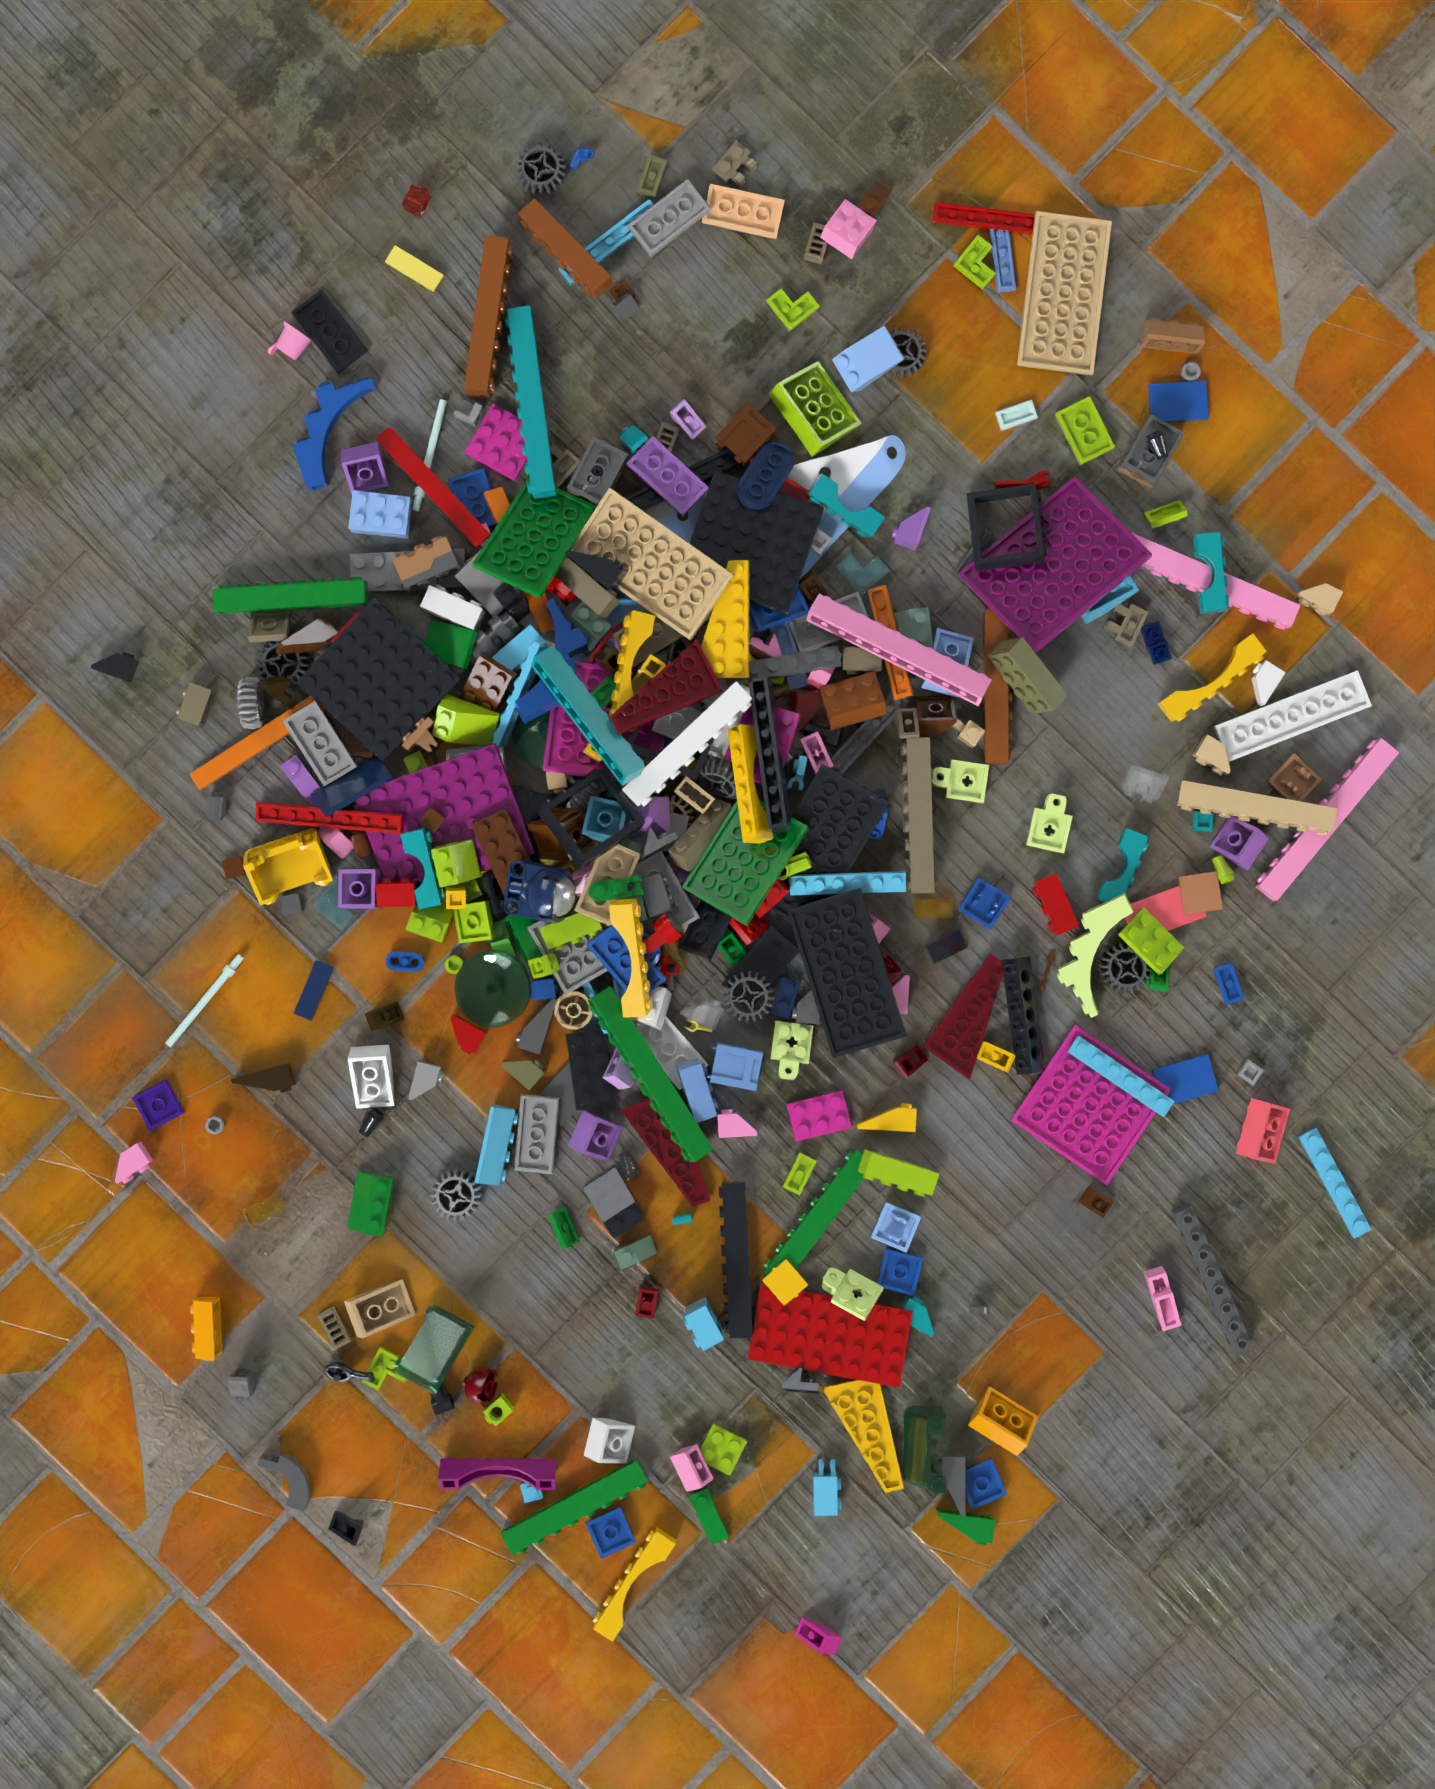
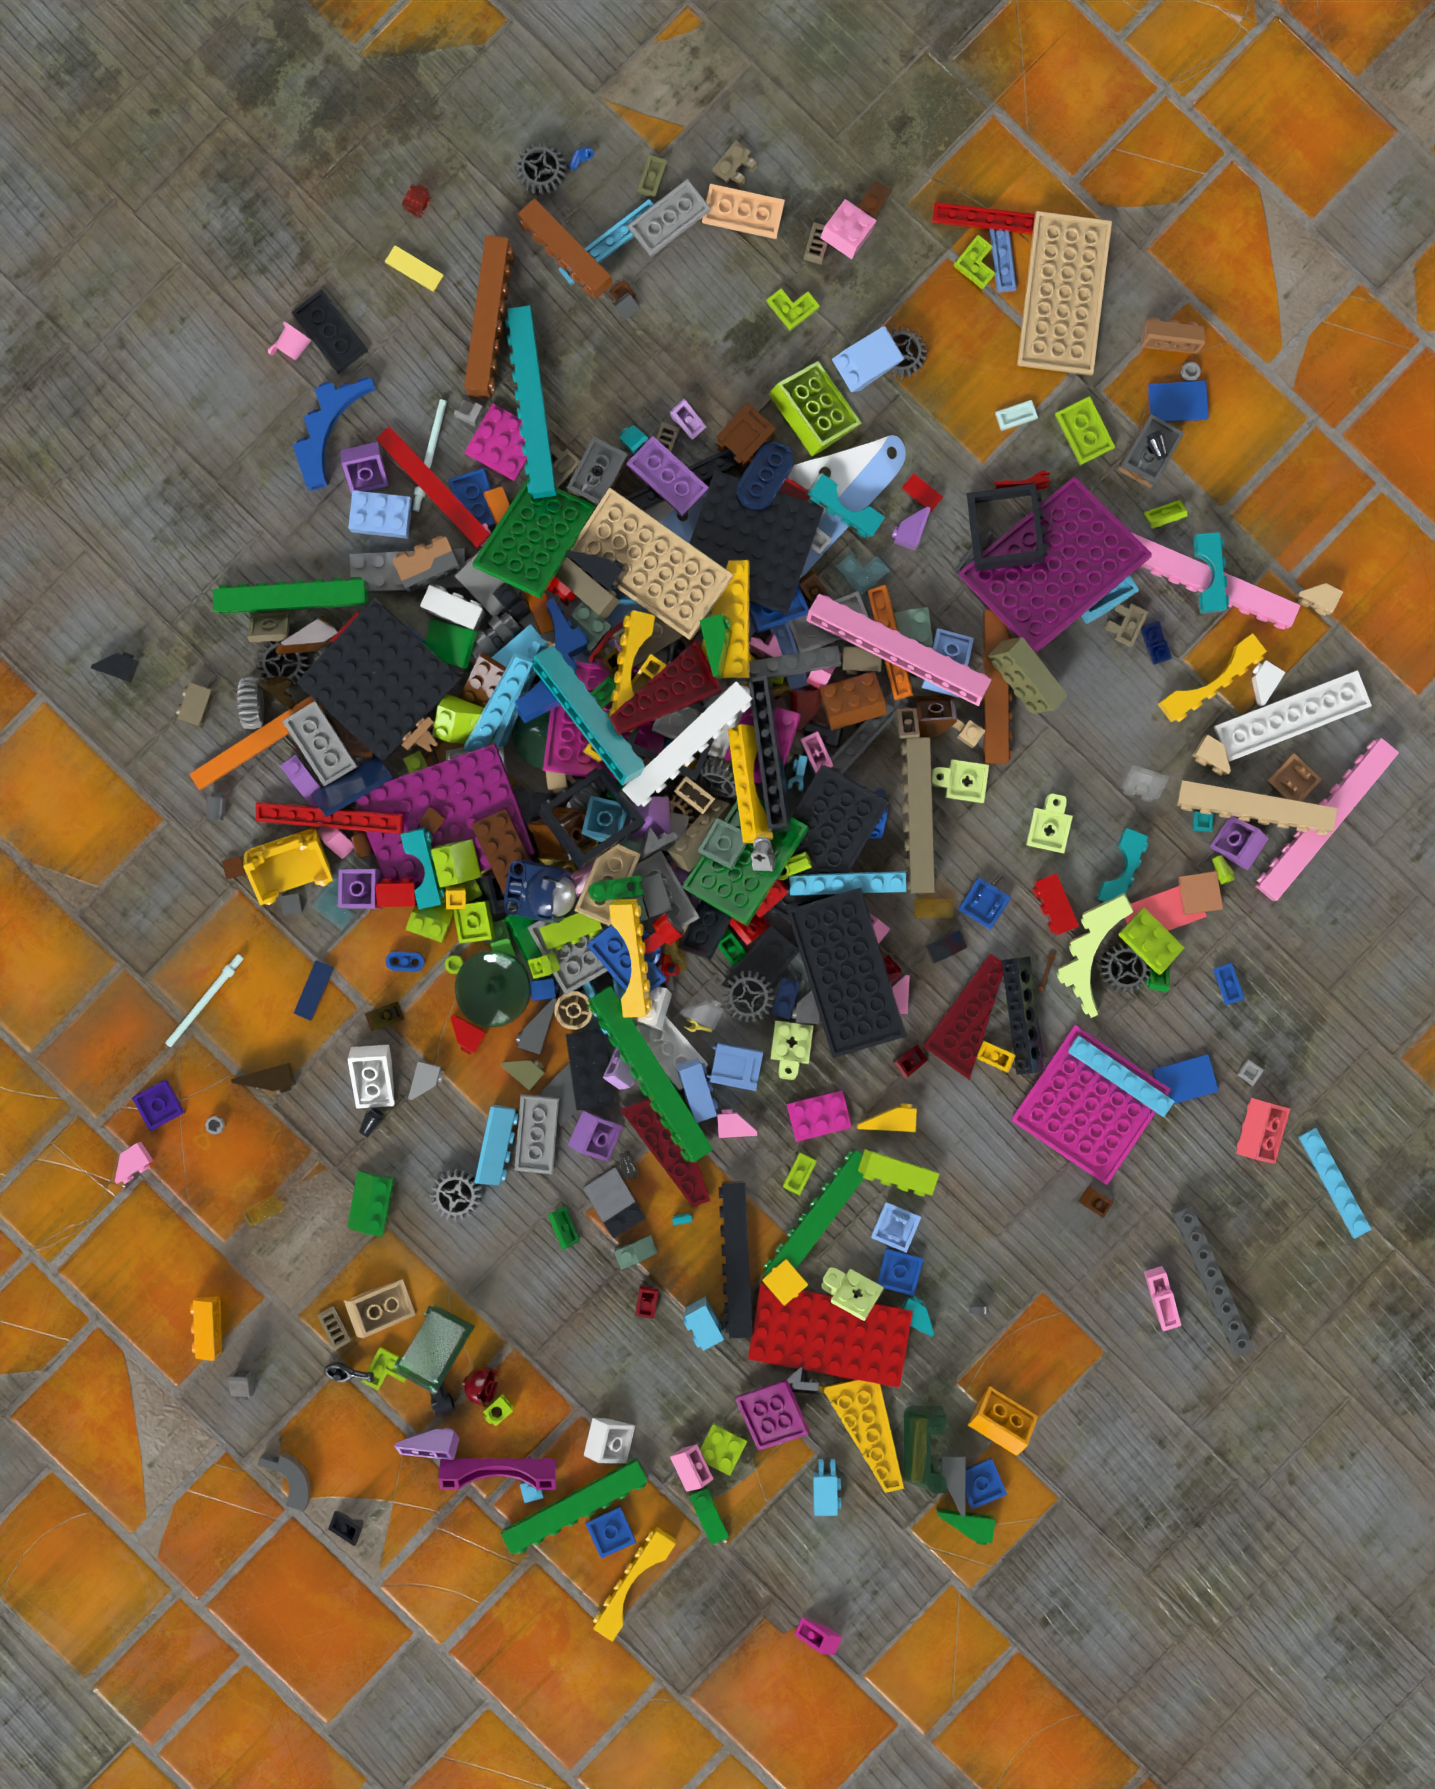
none -> medium lavender slope [394,1428,460,1460]
none -> medium azure plate [464,653,533,752]
none -> sand green plate [698,818,747,870]
none -> green slope [699,614,732,678]
none -> magenta plate [735,1379,810,1451]
none -> light grey piece [751,837,775,871]
none -> red tile [901,473,943,513]

